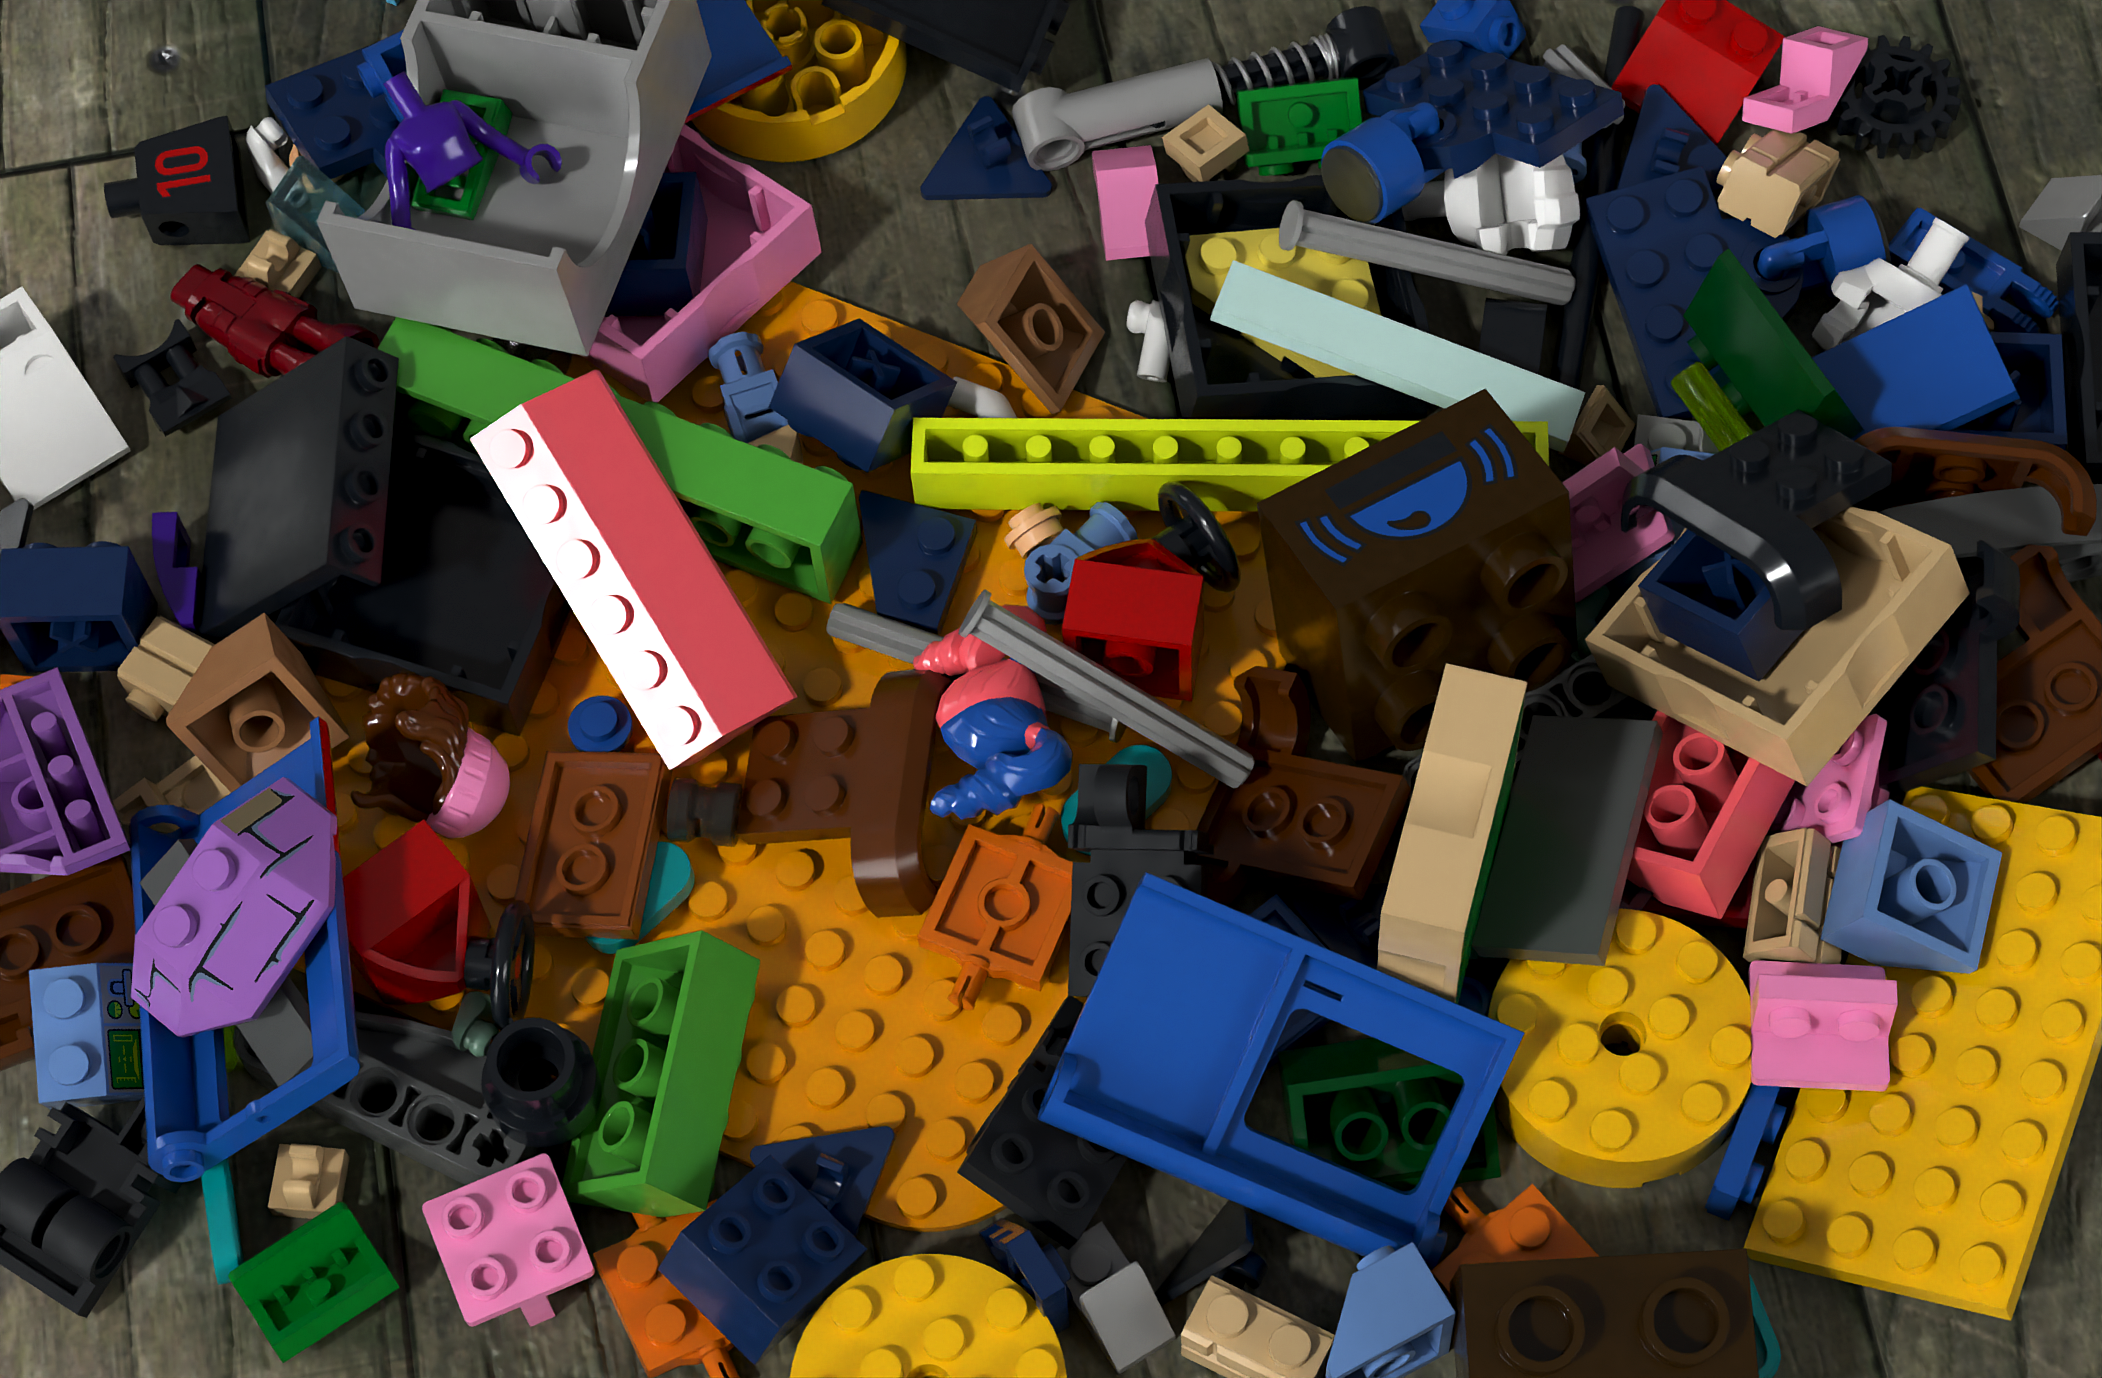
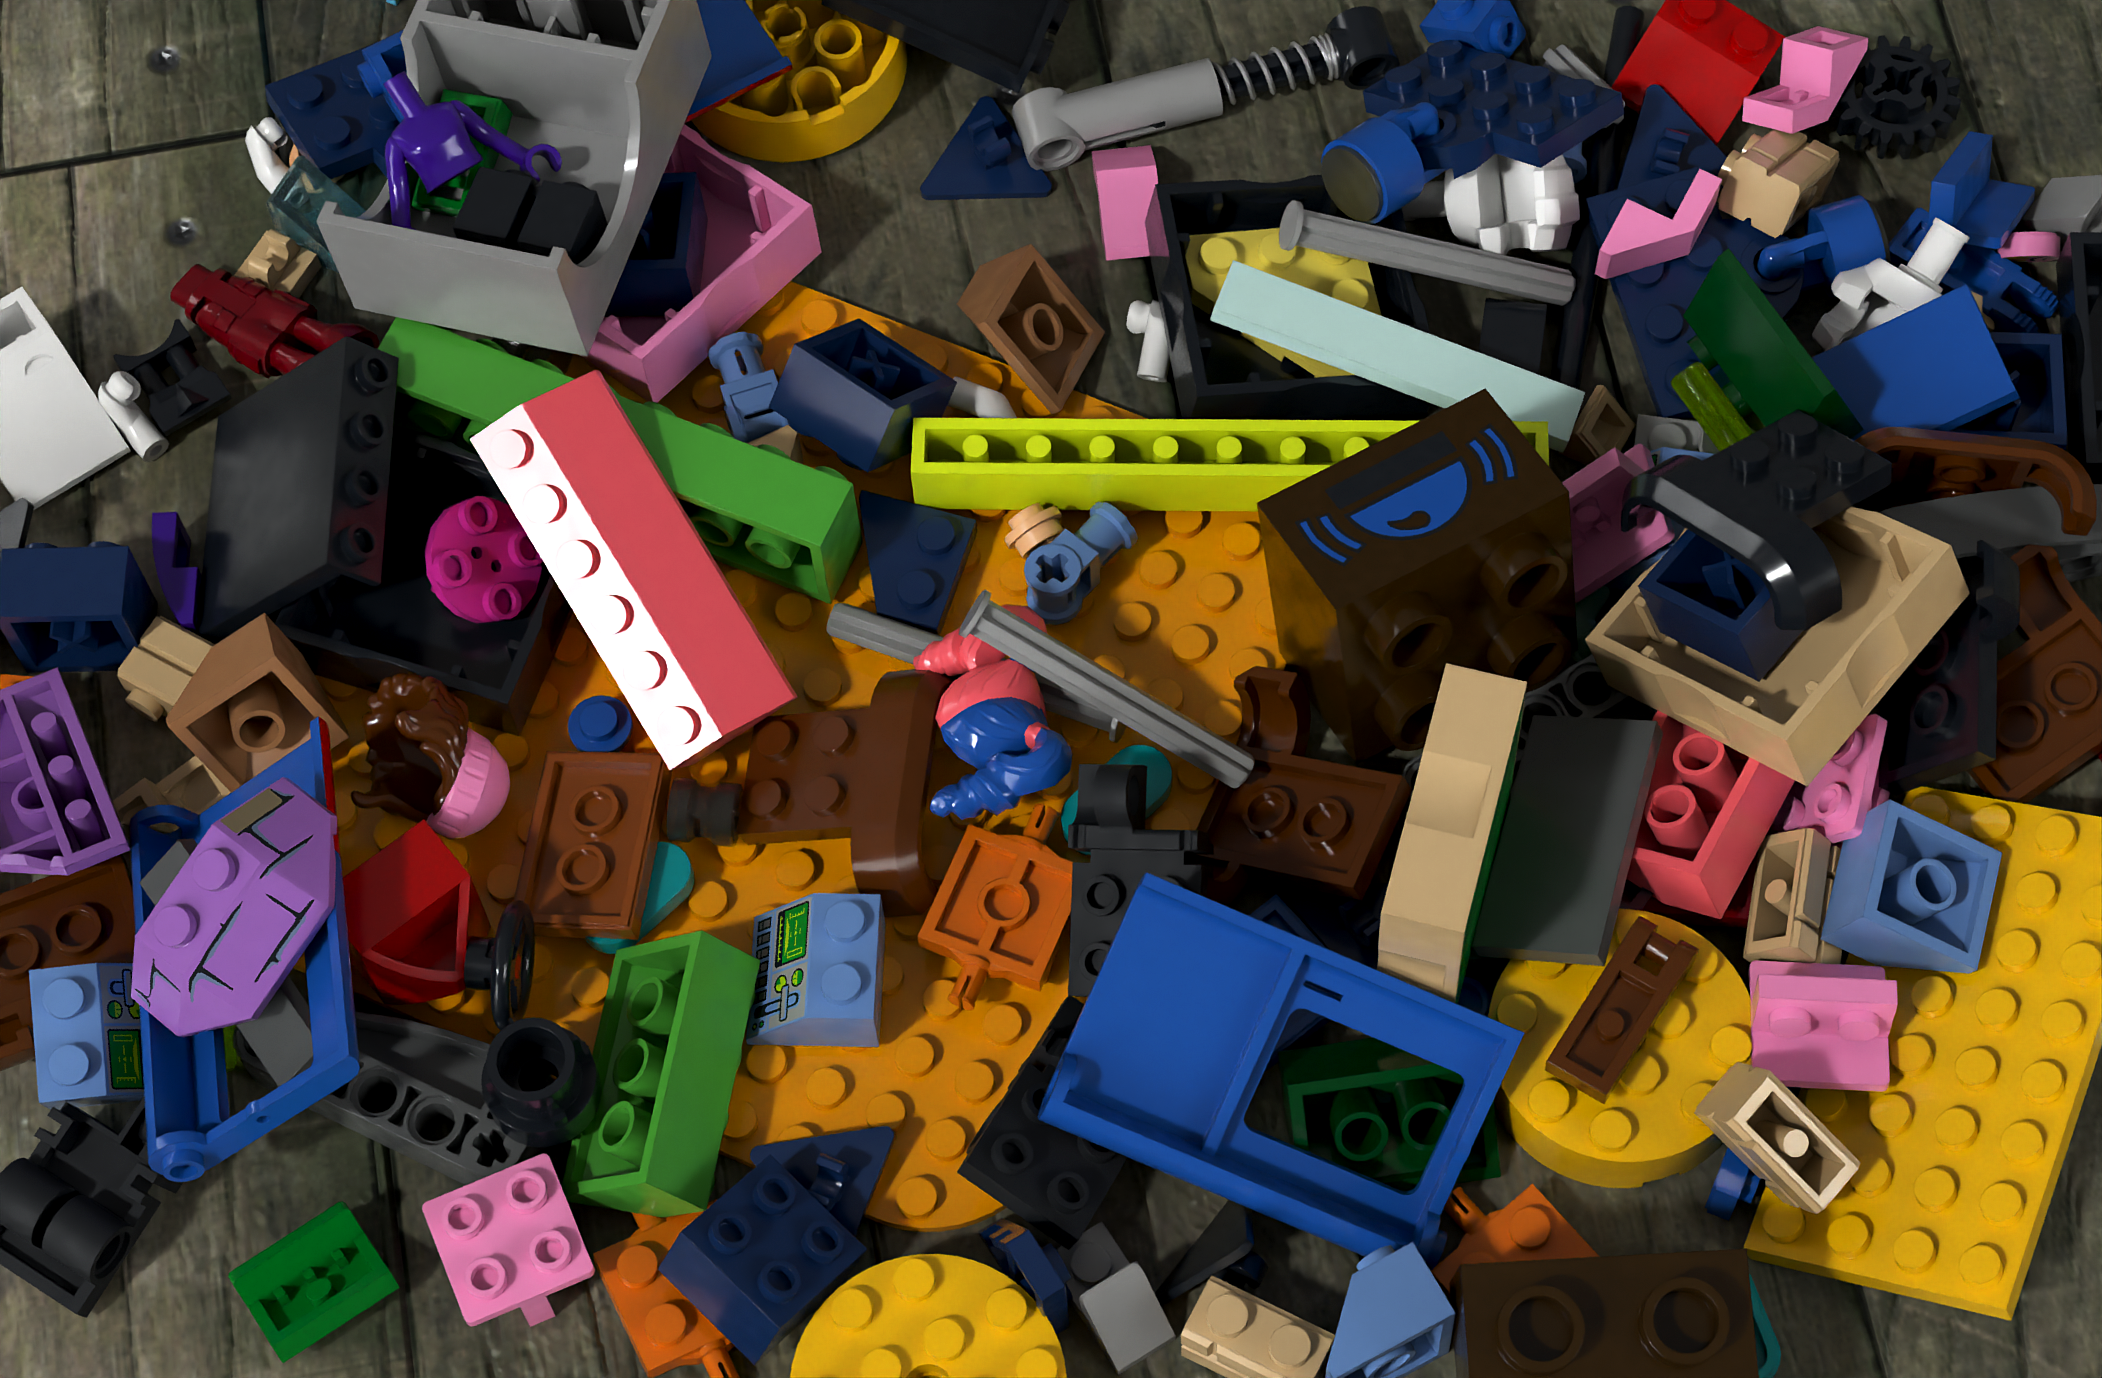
black torso [104,116,250,245] -> none
teal tile [201,1158,244,1285] -> none
tan tile [268,1143,350,1219] -> none
sand green arm [451,991,499,1057] -> none
red piece [1062,482,1241,702] -> none
tan tile [1162,104,1249,182] -> none
green bracket [1236,77,1362,176] -> none
none -> white arm [98,371,169,462]
none -> dark pink plate [425,496,543,623]
none -> black piece [452,167,608,264]
none -> medium blue slope [746,893,886,1047]
none -> reddish brown plate [1545,916,1699,1104]
none -> bright pink slope [1595,169,1722,279]
none -> tan brick [1694,1062,1861,1214]
none -> blue panel [1928,131,2035,249]
none -> bright pink tile [1997,232,2060,263]

